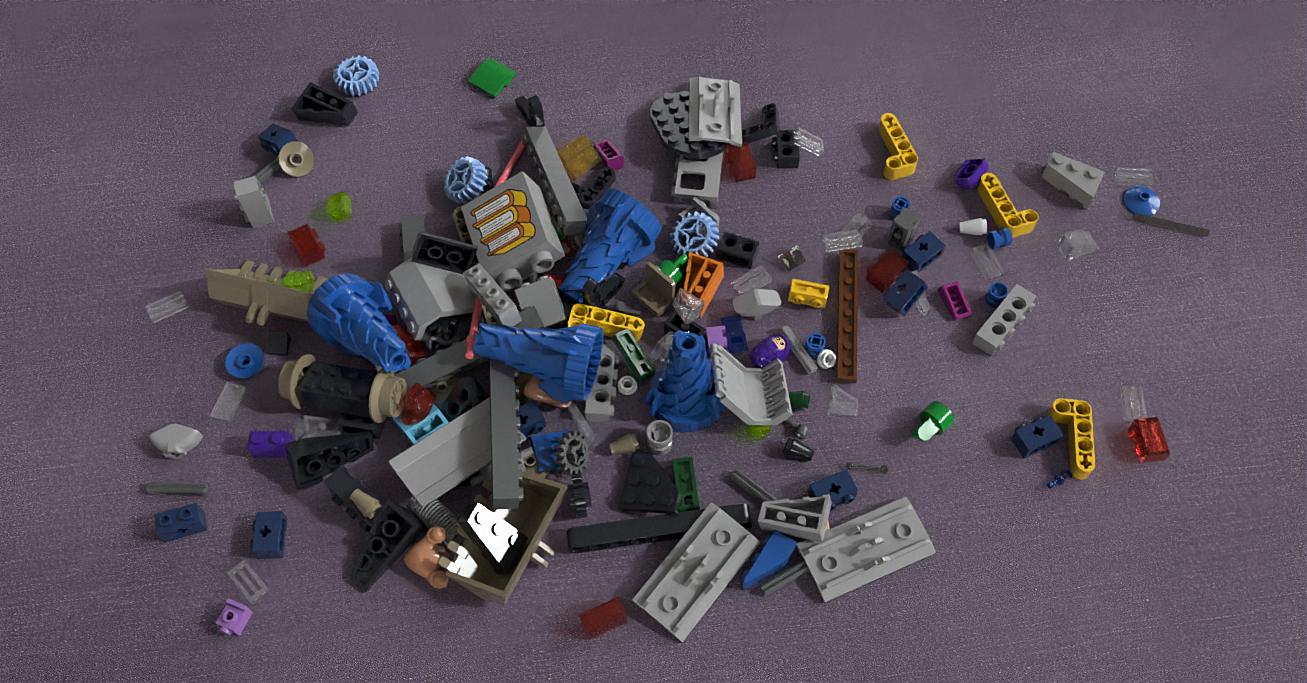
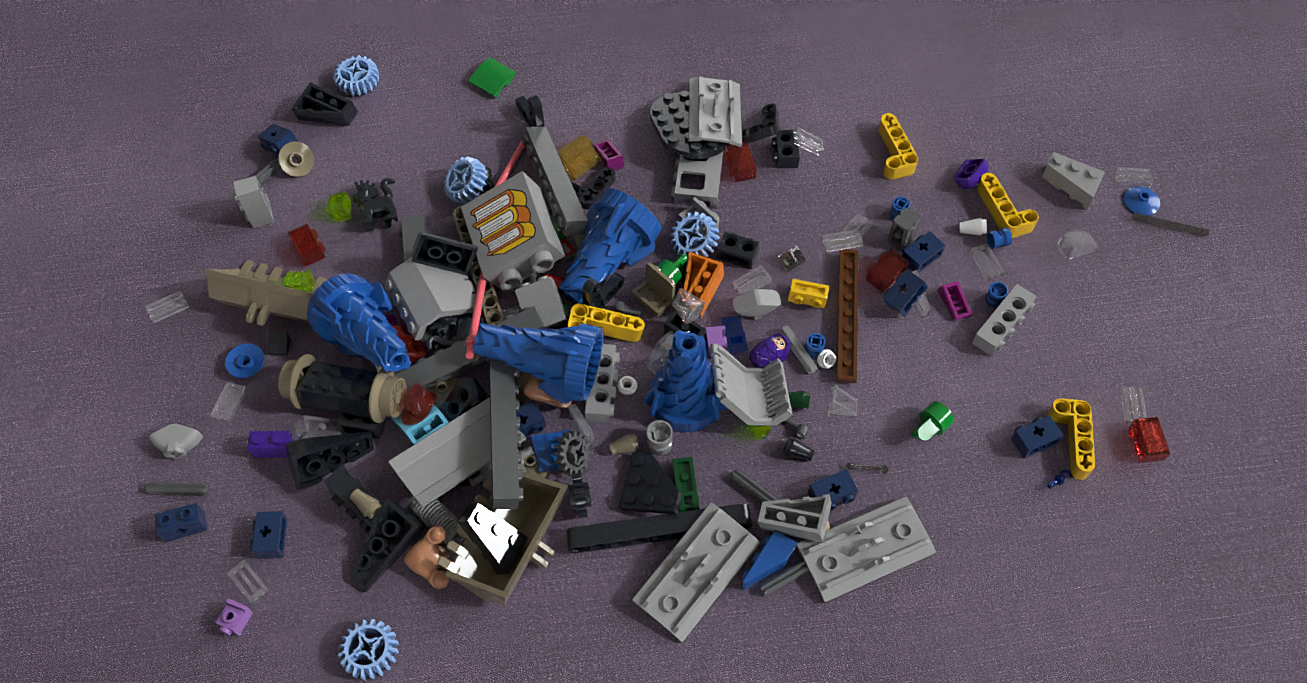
light grey brick [463,263,522,327] -> none
clear red brick [579,597,627,640] -> none
dark green plate [611,328,655,383] -> none
none -> light blue gear [338,619,399,680]
none -> black animal [352,177,398,232]

